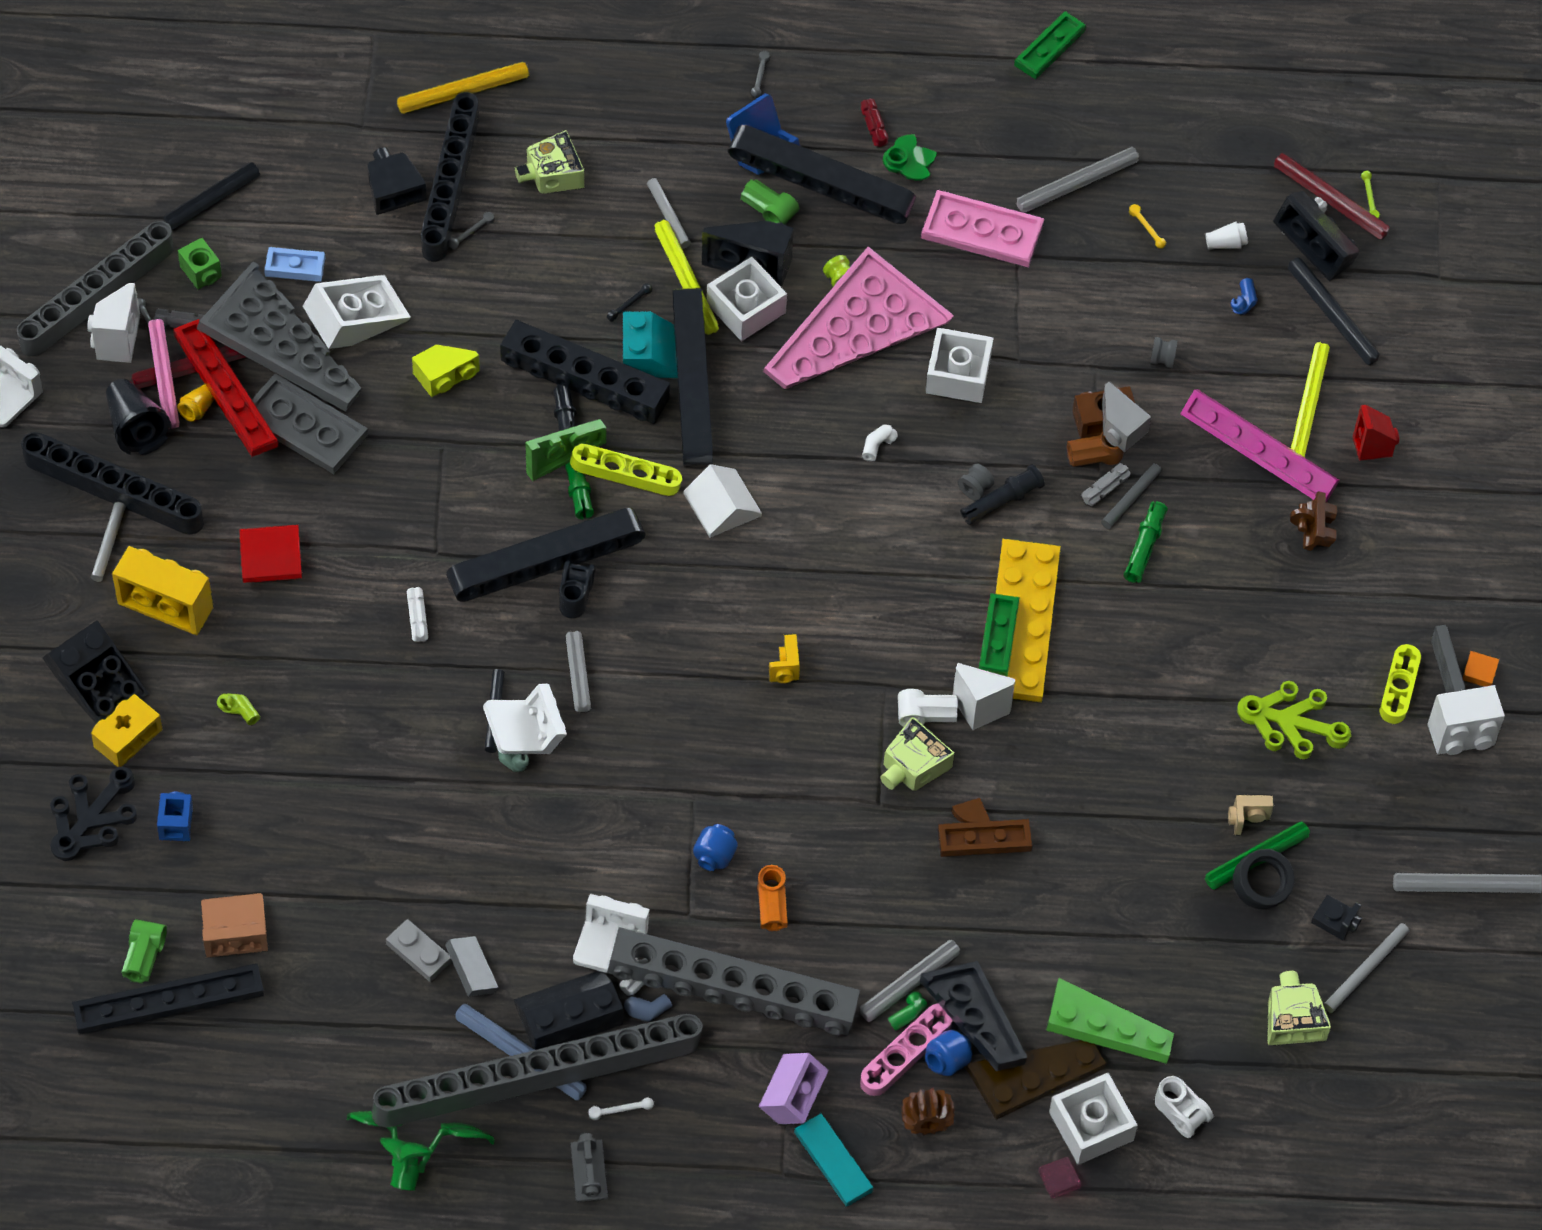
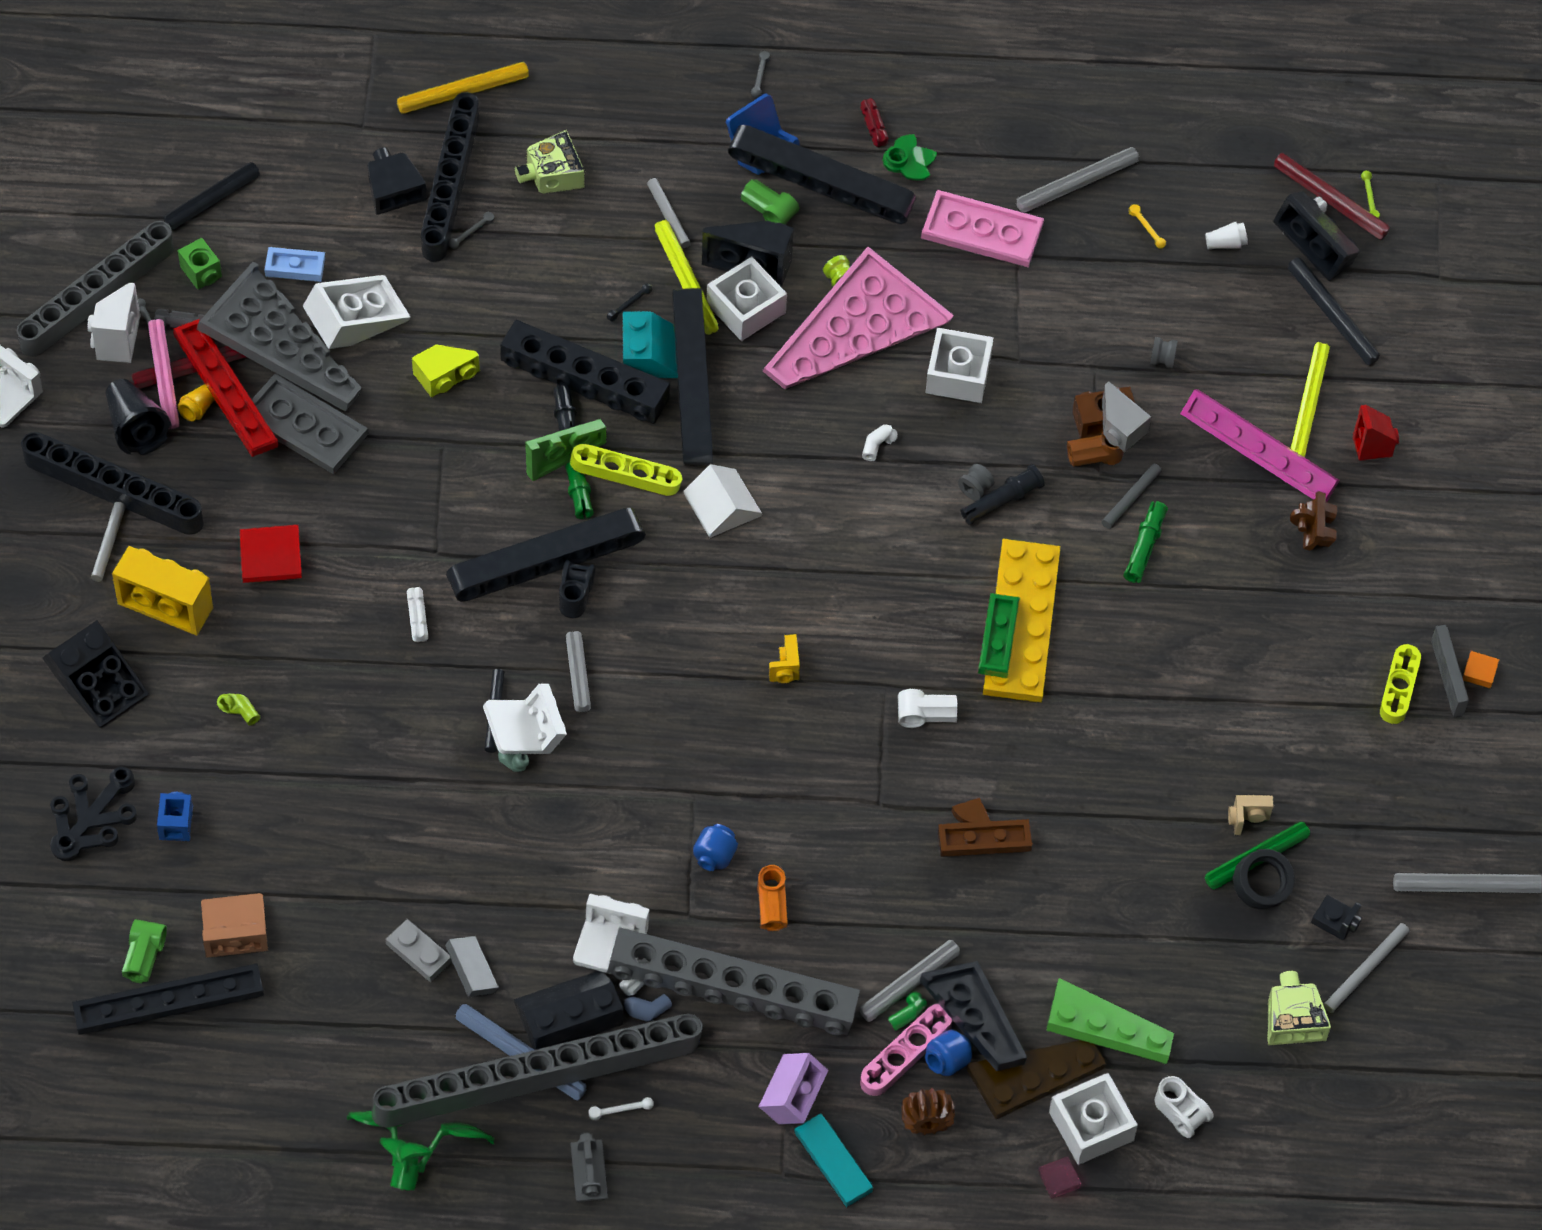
yellow brick [91,694,163,767] -> none
yellowish green torso [880,717,954,790] -> none
white slope [953,663,1016,730] -> none
green tile [1014,11,1086,80] -> none
light grey axle [1081,463,1131,506] -> none
blue arm [1231,278,1257,315] -> none
lime plant [1237,681,1351,759] -> none
white brick [1428,685,1505,755] -> none

